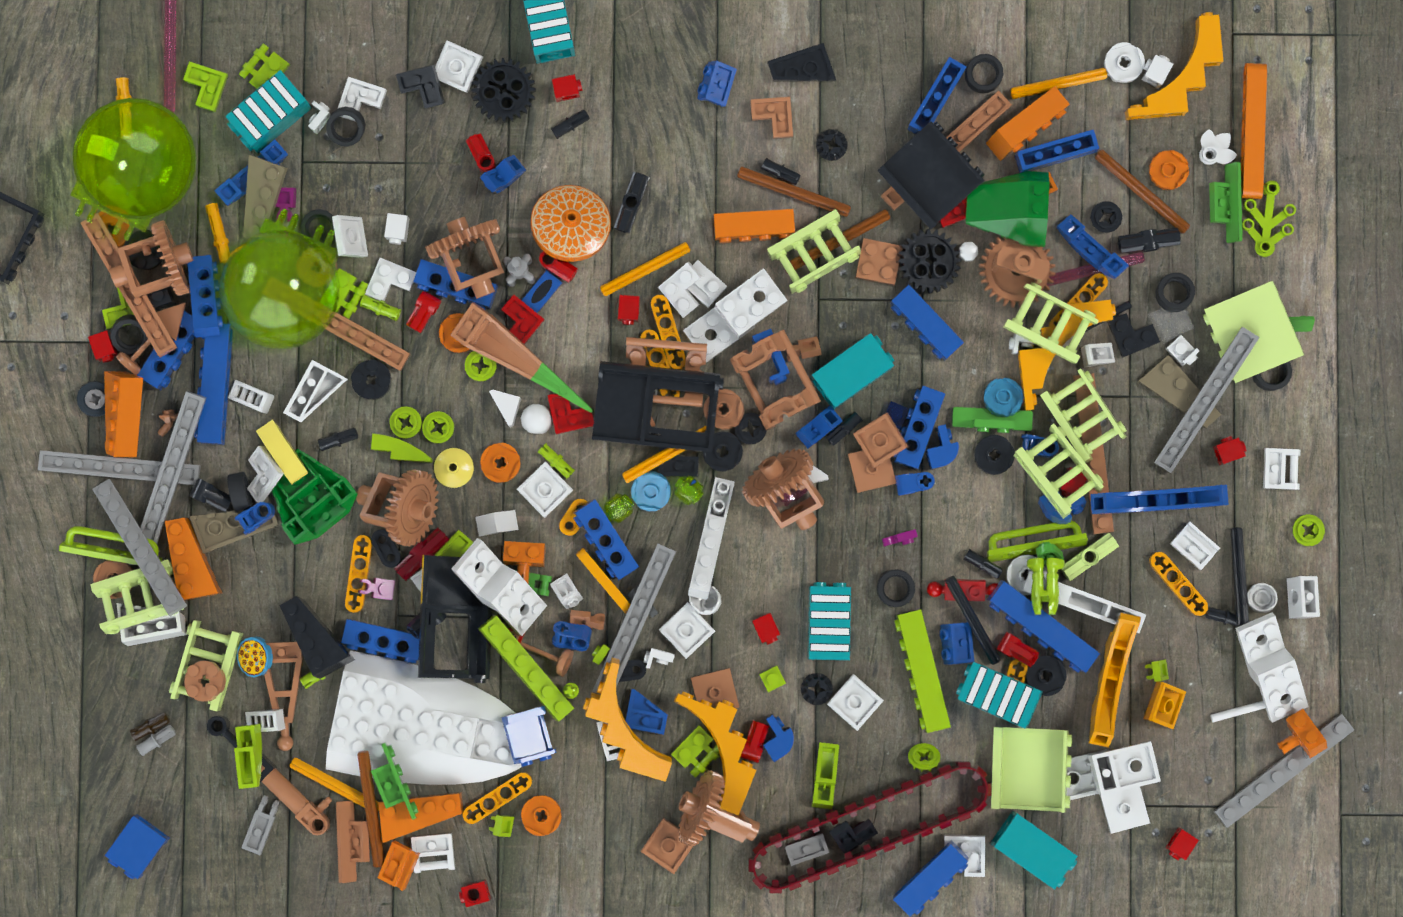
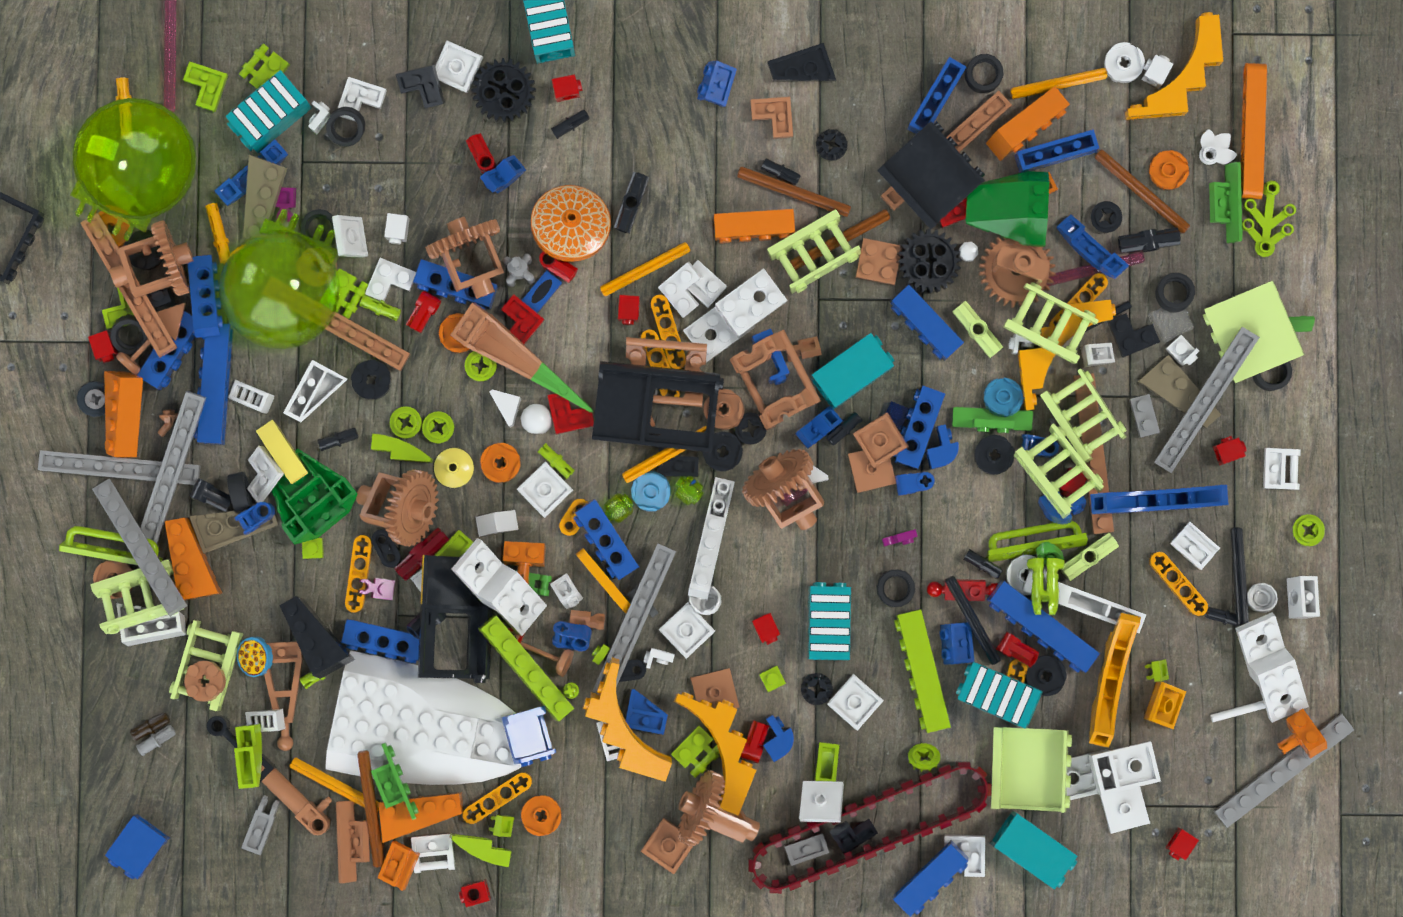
none -> lime plate [302,538,324,559]
none -> lime slope [450,833,511,867]
none -> white plate [799,781,844,822]
none -> yellowish green piece [952,301,1003,358]
none -> light grey plate [1129,394,1160,438]

